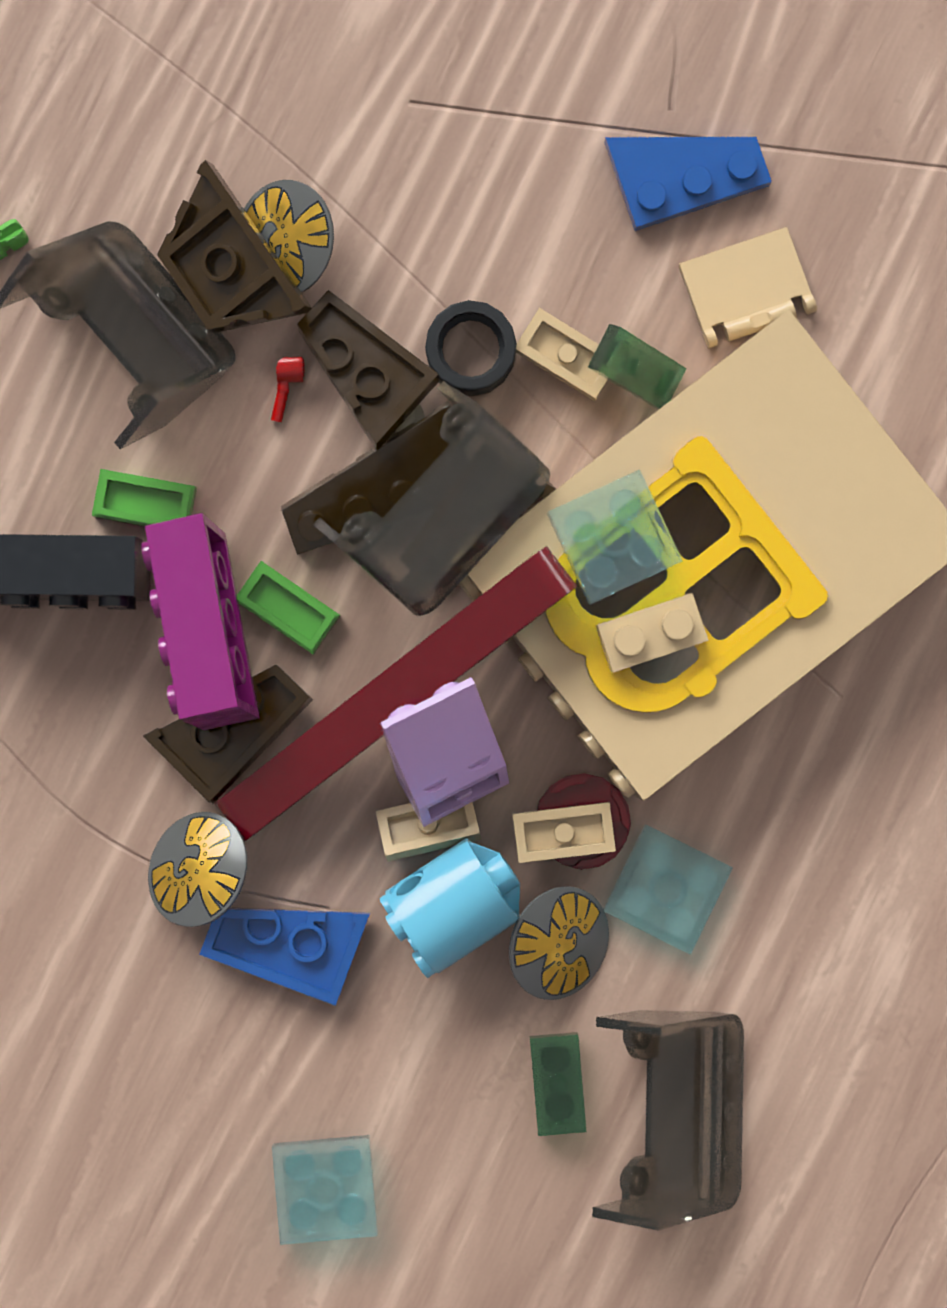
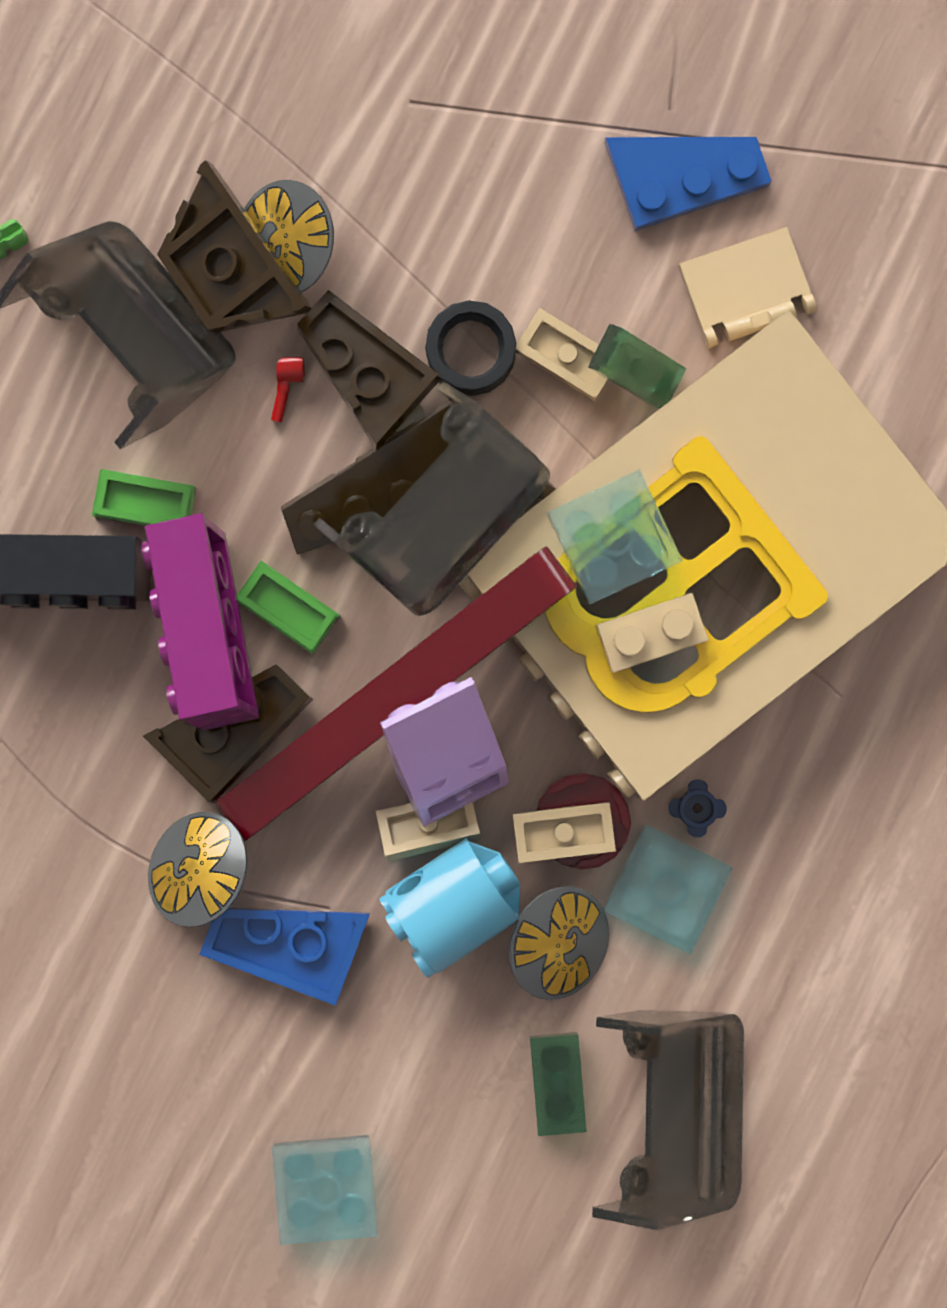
none -> dark blue plate [668,779,727,837]

